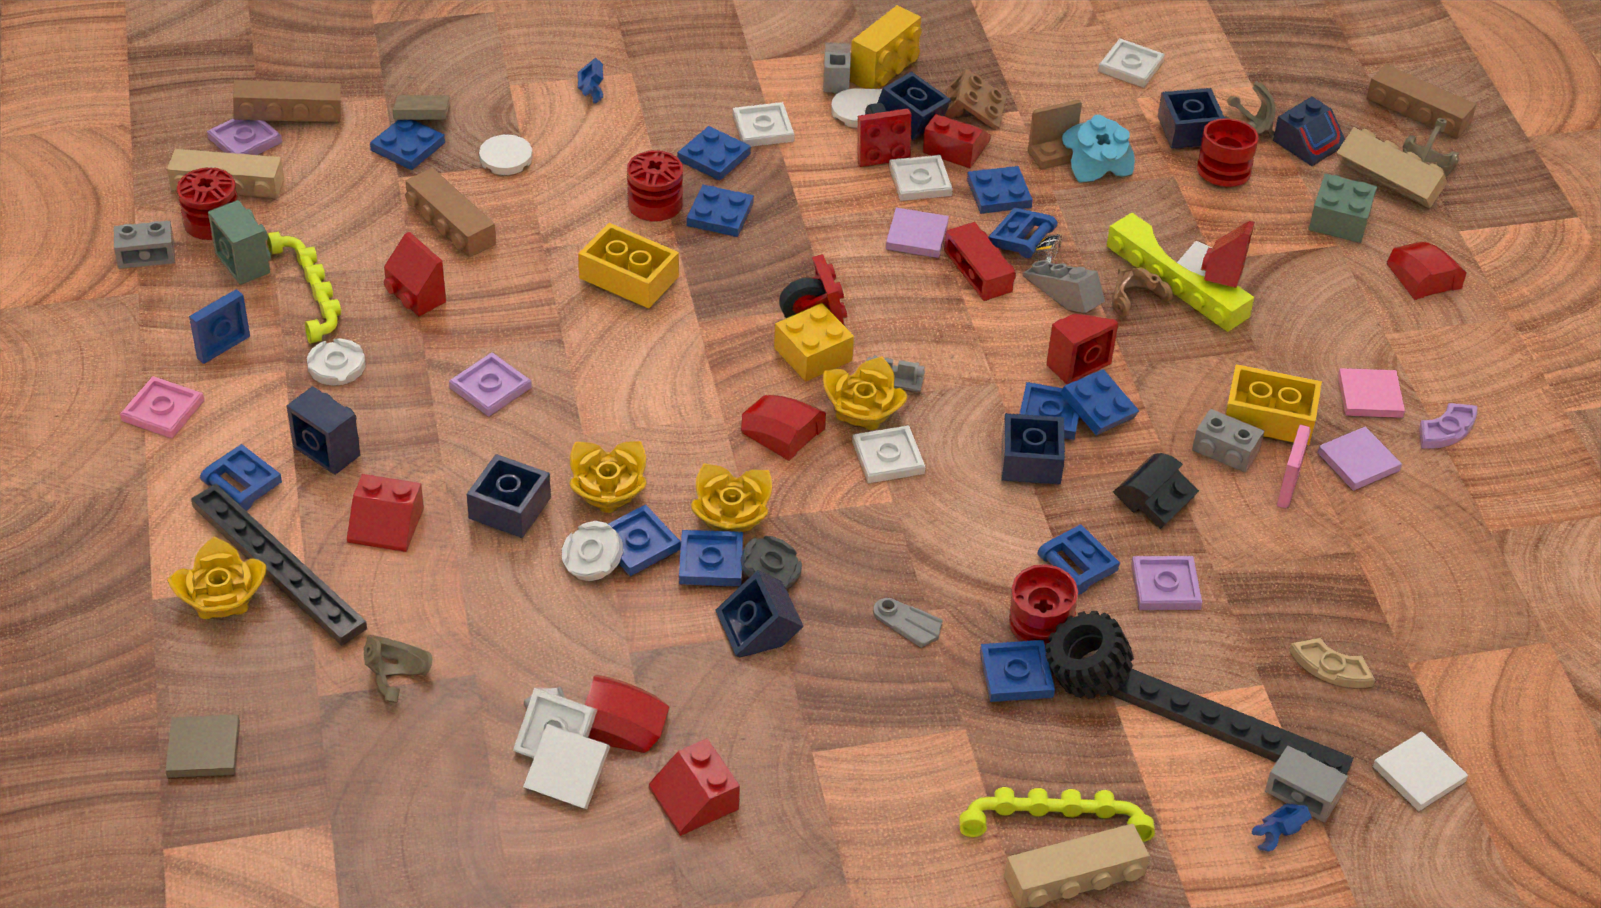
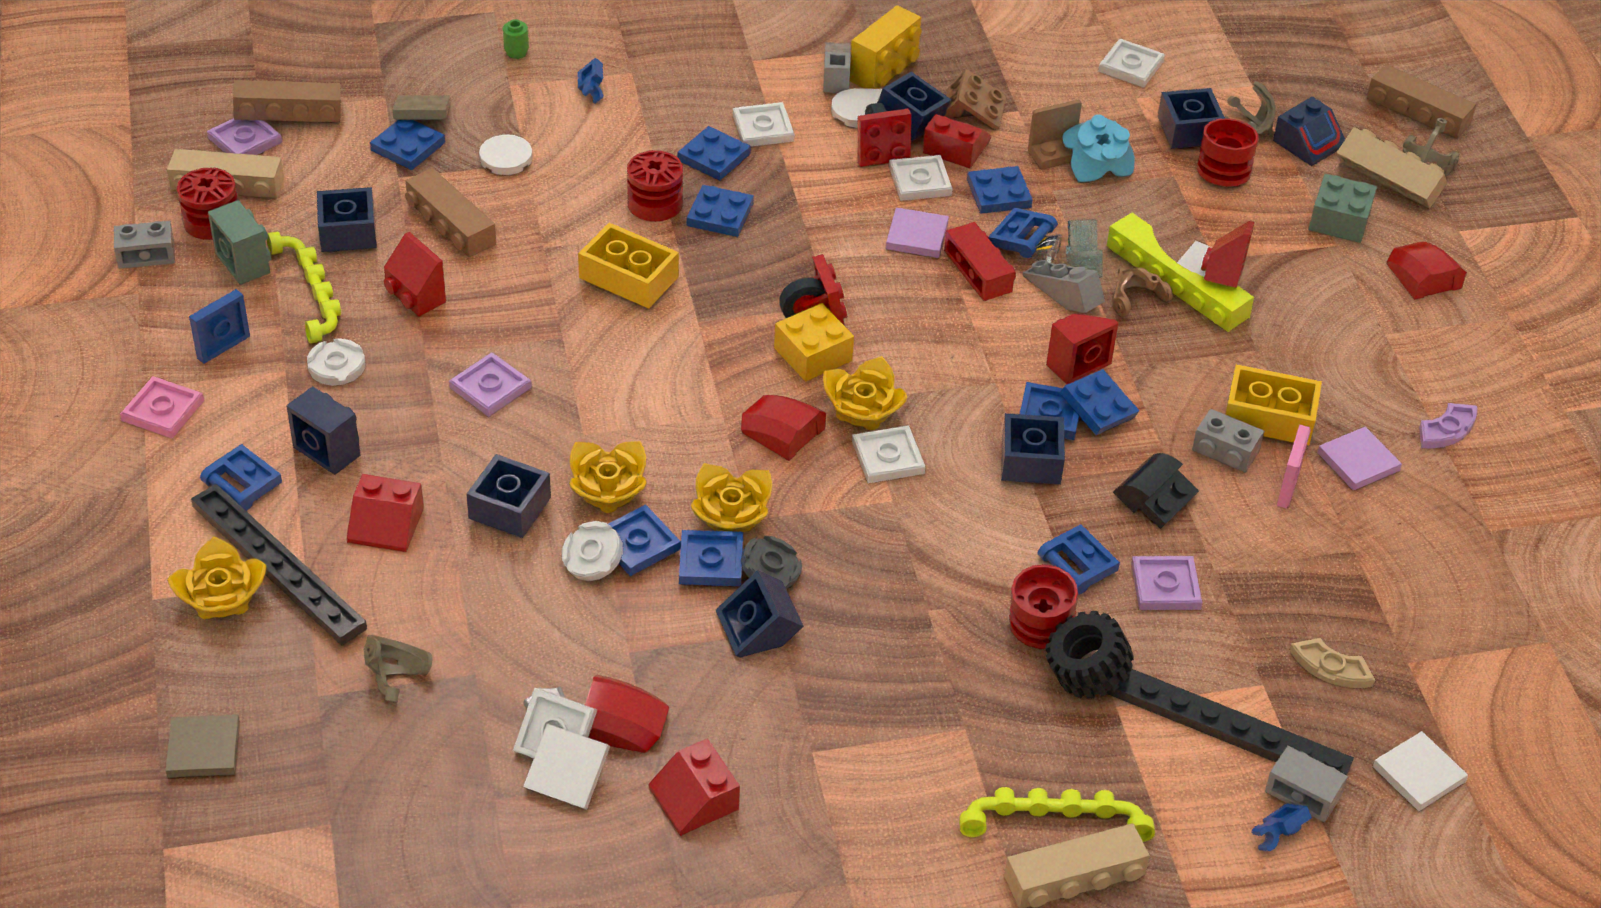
light grey hinge [867,355,925,392] -> none
light grey piece [873,598,943,648] -> none
blue plate [980,640,1055,702] -> none
bright pink tile [1338,368,1405,418] -> none
none -> dark blue brick [317,187,377,252]
none -> bright green brick [503,19,529,59]
none -> clear light blue brick [1066,219,1103,278]

